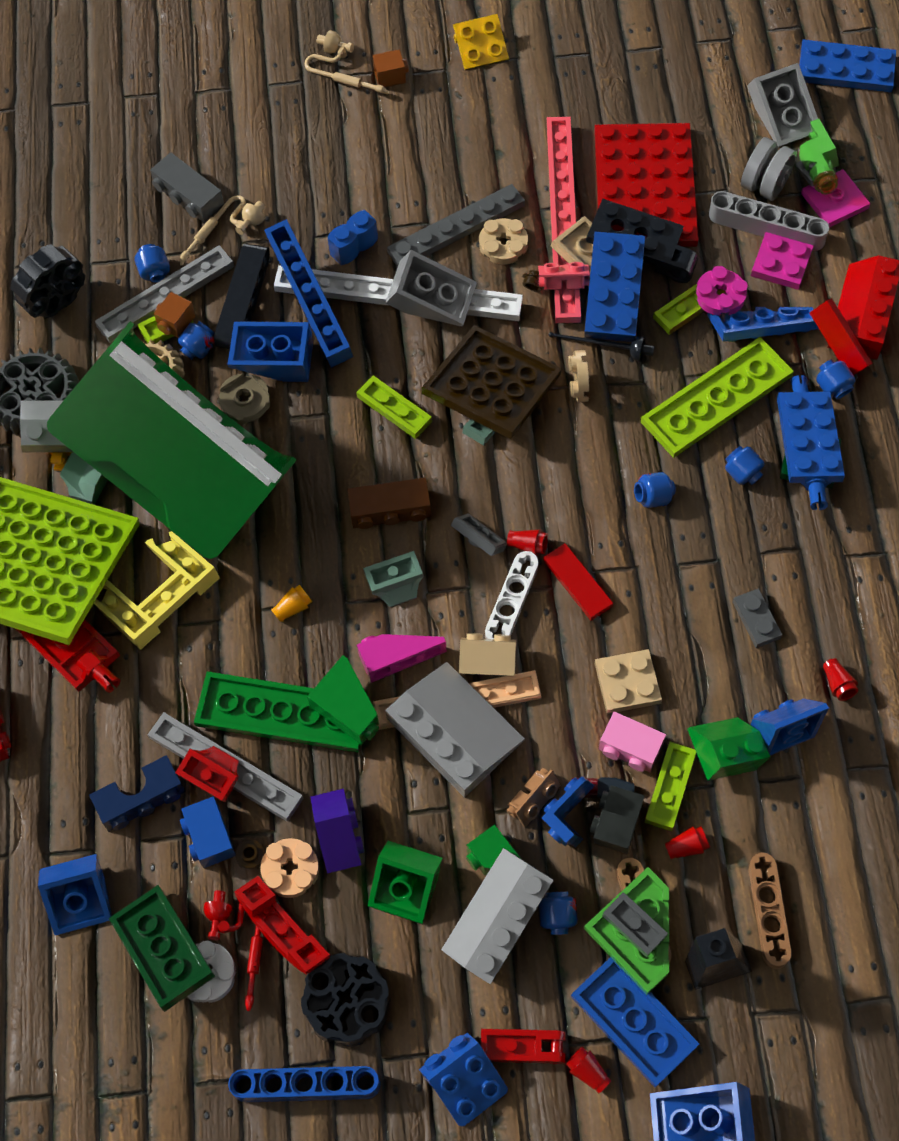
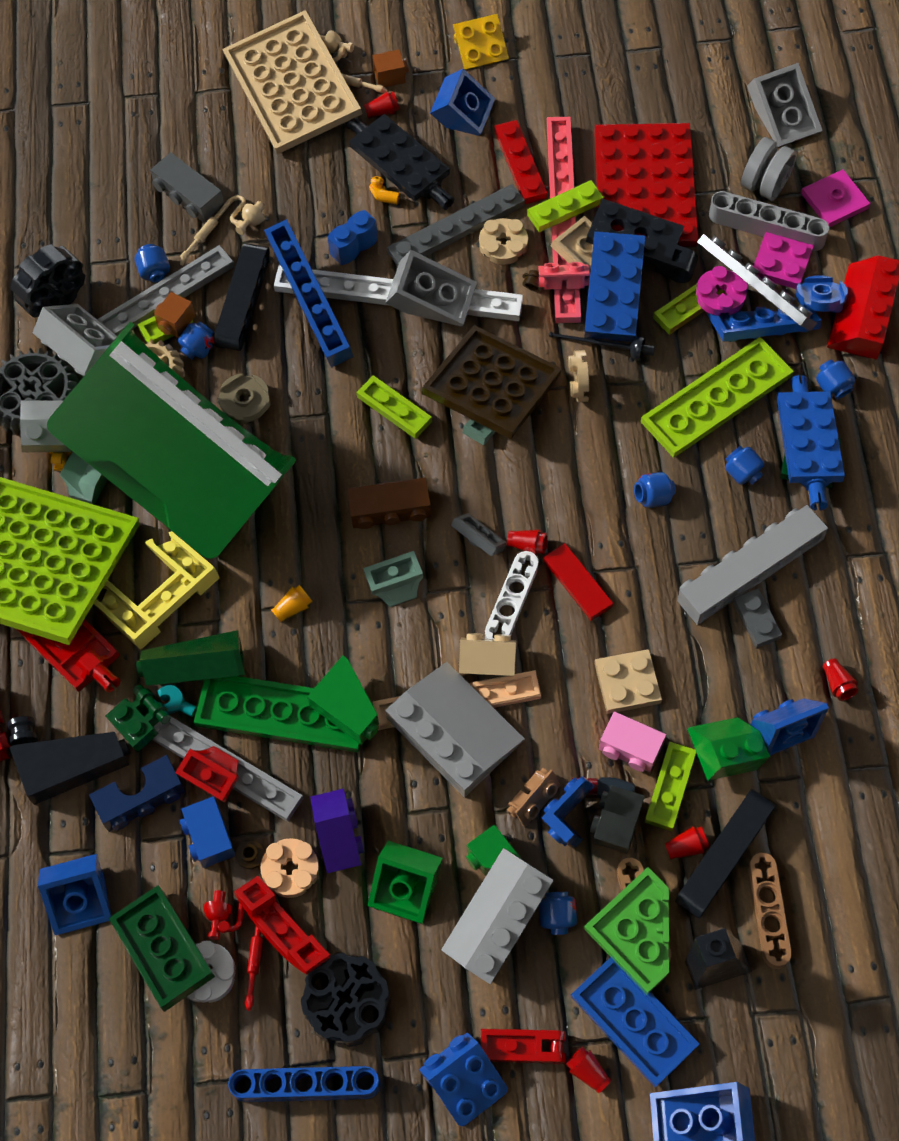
blue slope [227,322,314,382] -> none
dark pink slope [357,634,447,683] -> none
dark grey plate [602,892,668,957] -> none
bright green plate [796,119,839,195] -> none
blue plate [799,39,896,92] -> none
red tile [809,298,872,375] -> none
none -> black wheel [6,716,38,746]
none -> black slope [10,732,131,805]
none -> light grey brick [32,304,117,376]
none -> dark green plate [105,685,171,752]
none -> dark green slope [136,630,245,686]
none -> teal piece [158,685,197,717]
none -> tan plate [223,10,362,154]
none -> black plate [346,114,455,210]
none -> red cone [364,91,400,118]
none -> light orange arm [369,176,400,205]
none -> blue slope [430,69,495,136]
none -> red plate [494,120,547,204]
none -> lime plate [527,180,603,233]
none -> black beam [675,789,776,919]
none -> light grey brick [677,505,828,625]
none -> plate [698,234,817,331]
none -> blue plate [796,275,848,313]

